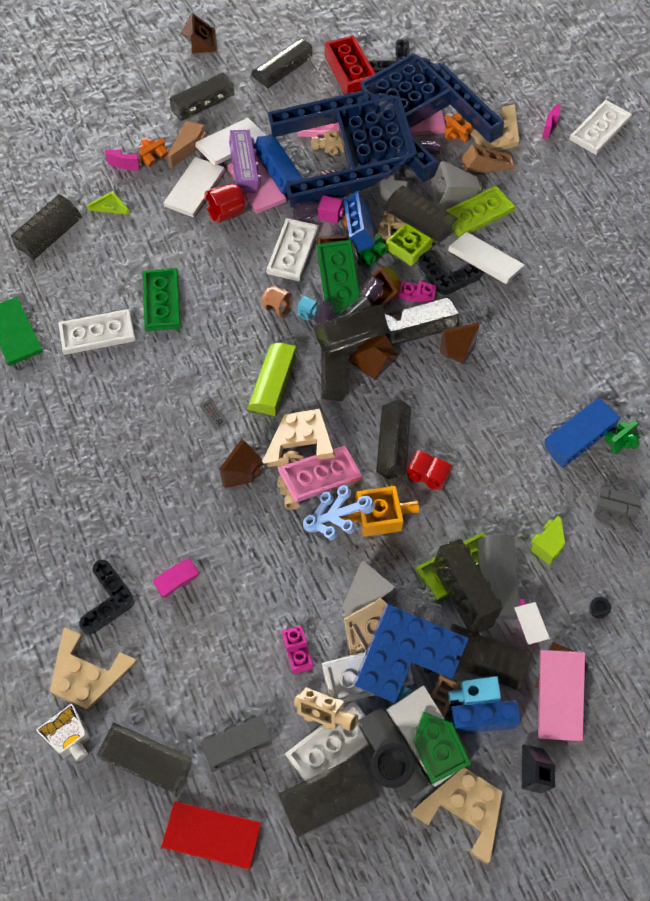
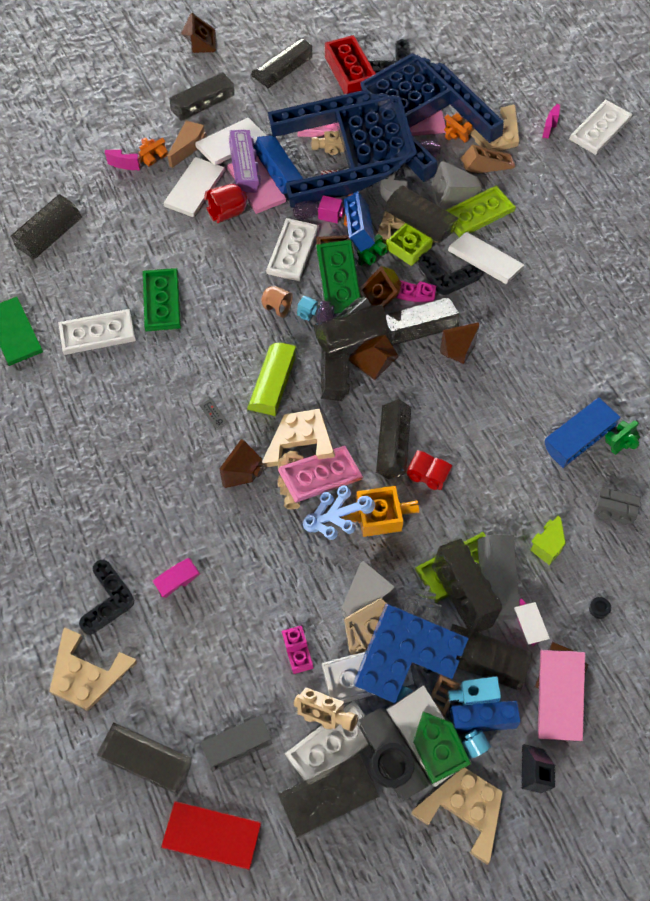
white torso [36,704,90,761] -> none
lime tile [86,191,130,215] -> none
brick [359,276,384,303] -> none
none -> medium azure plate [462,729,491,759]

